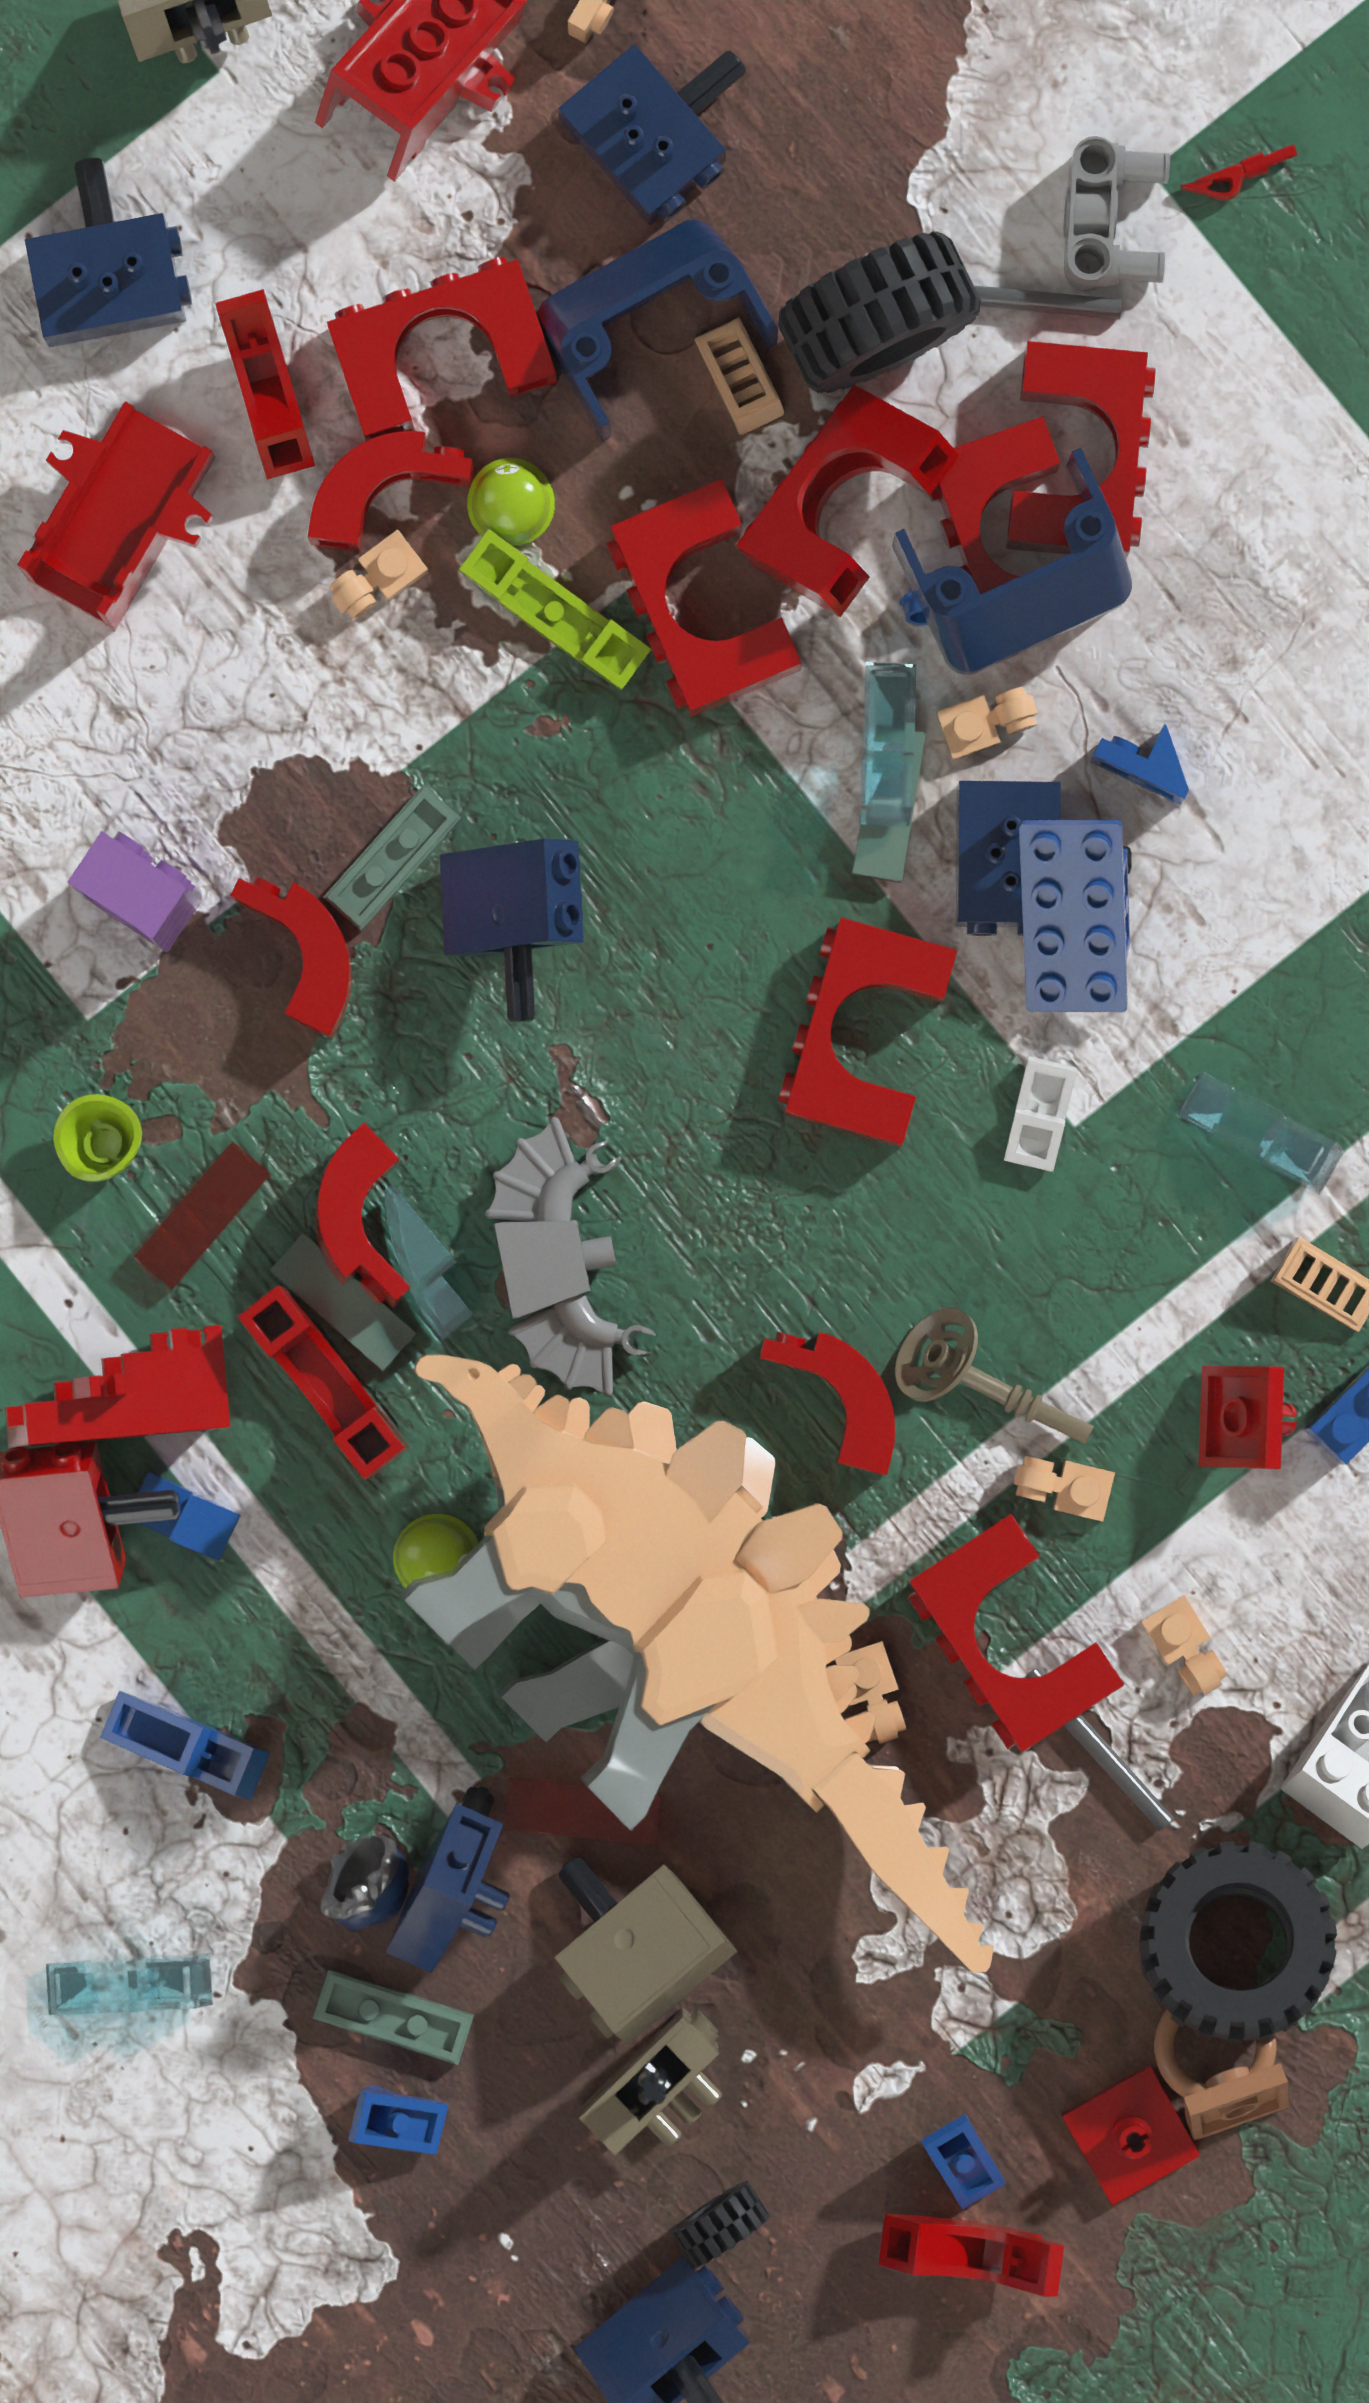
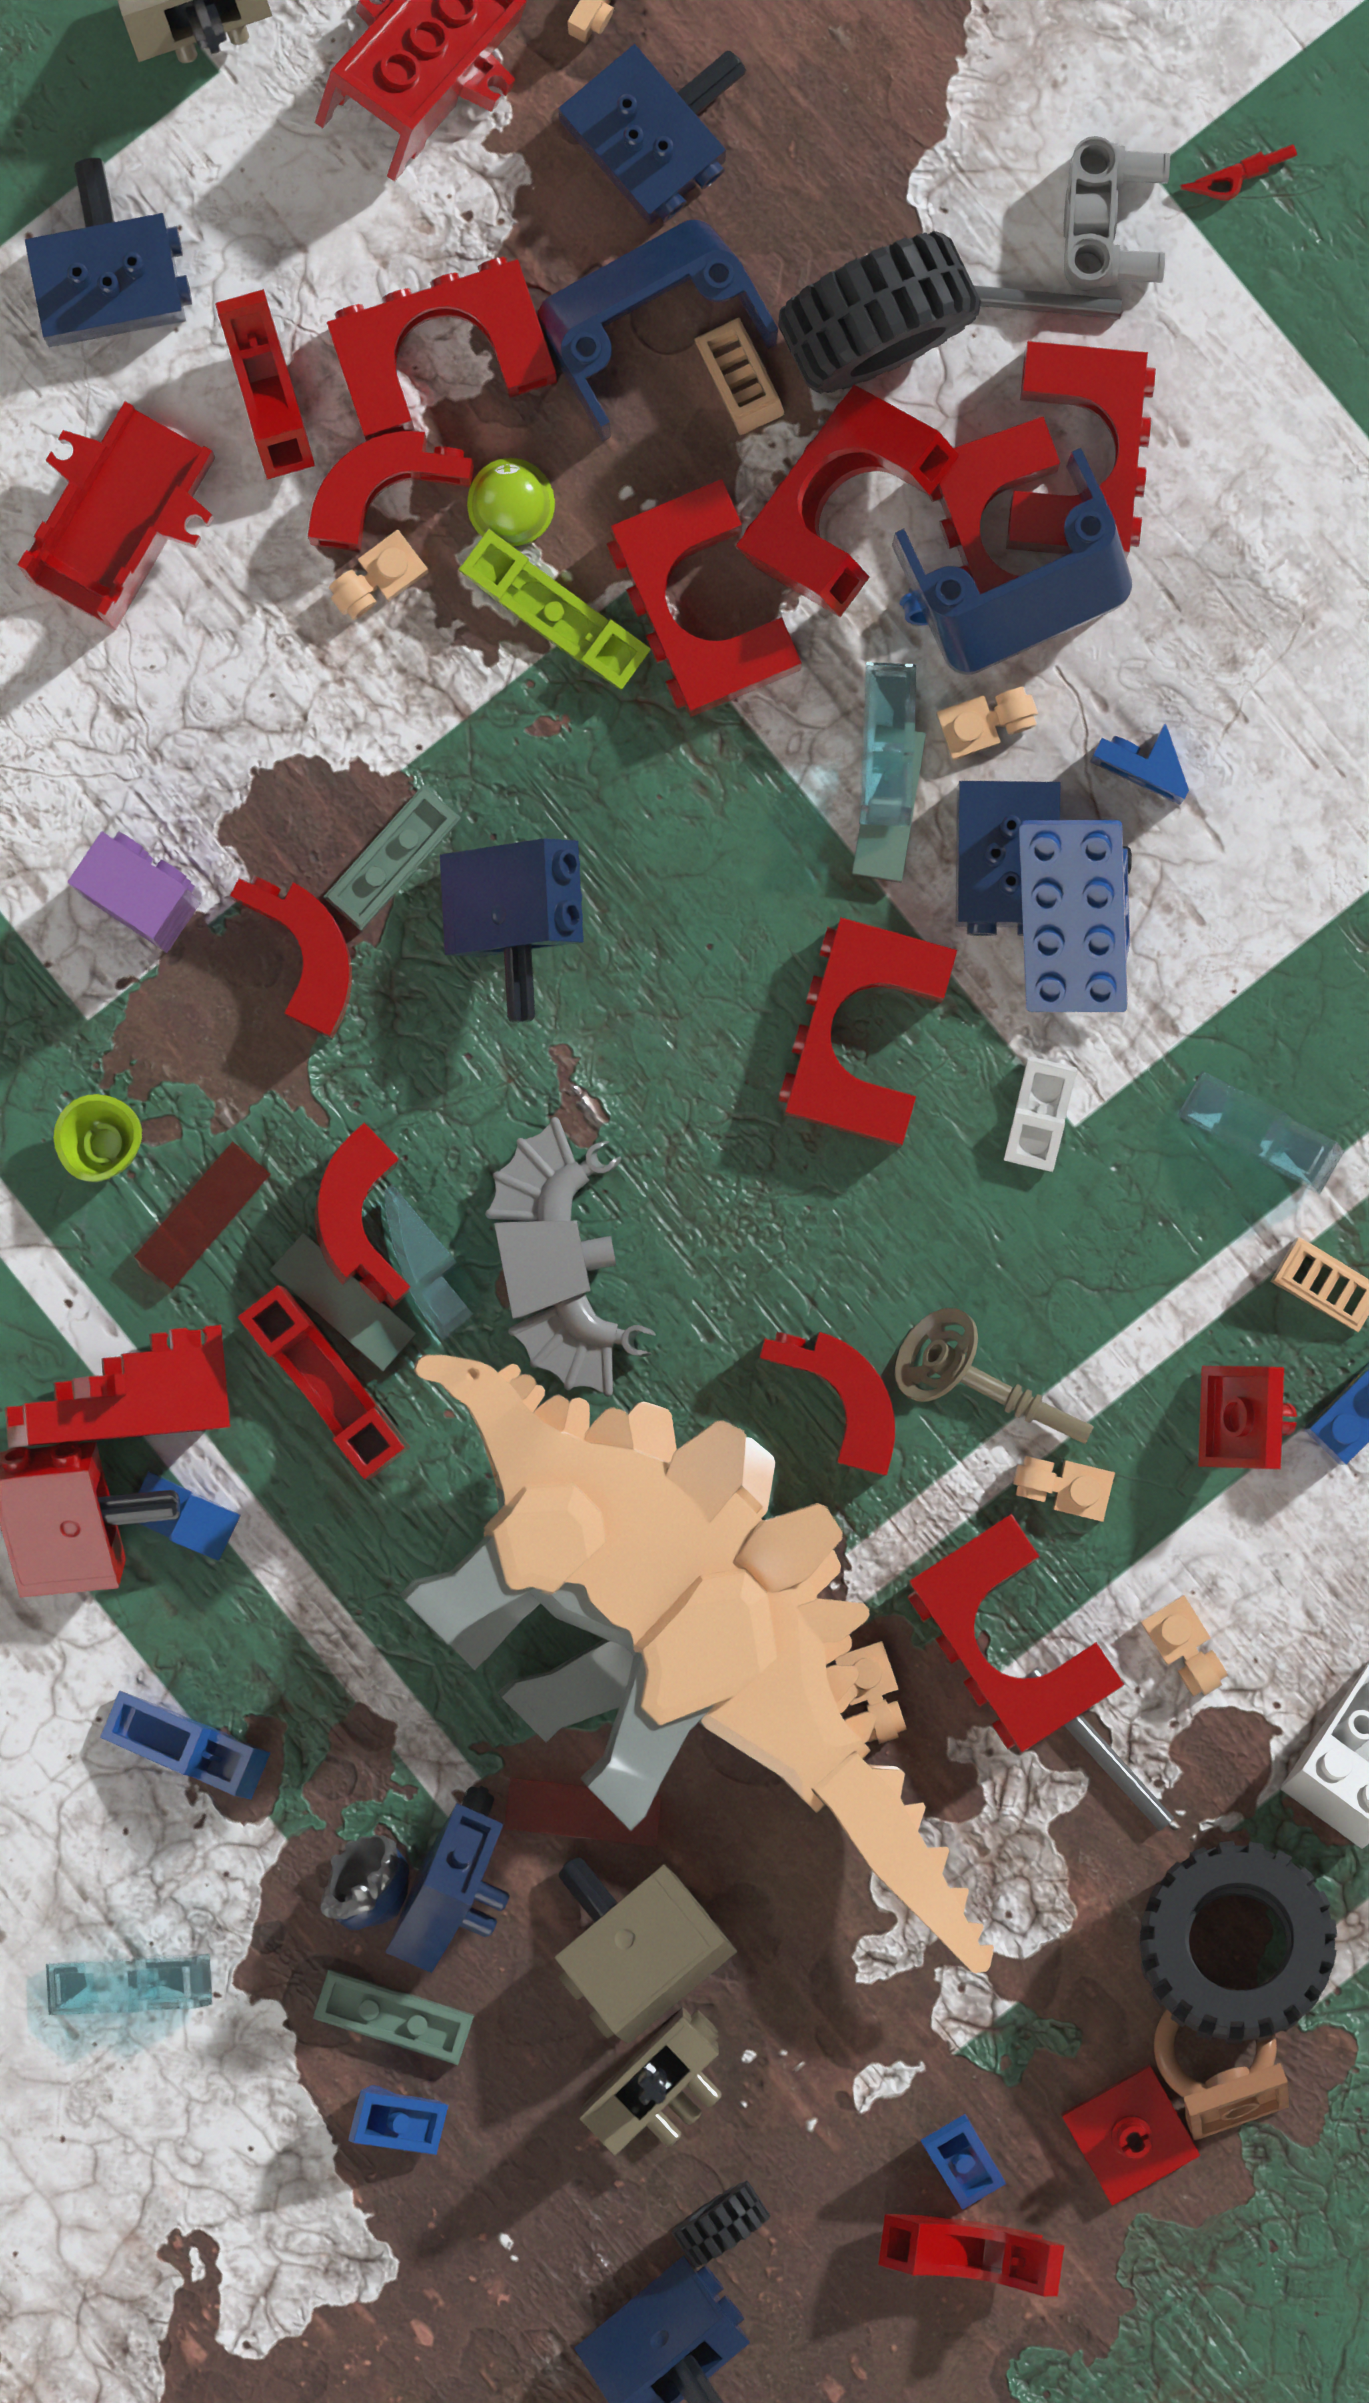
lime helmet [393,1514,479,1588] -> none

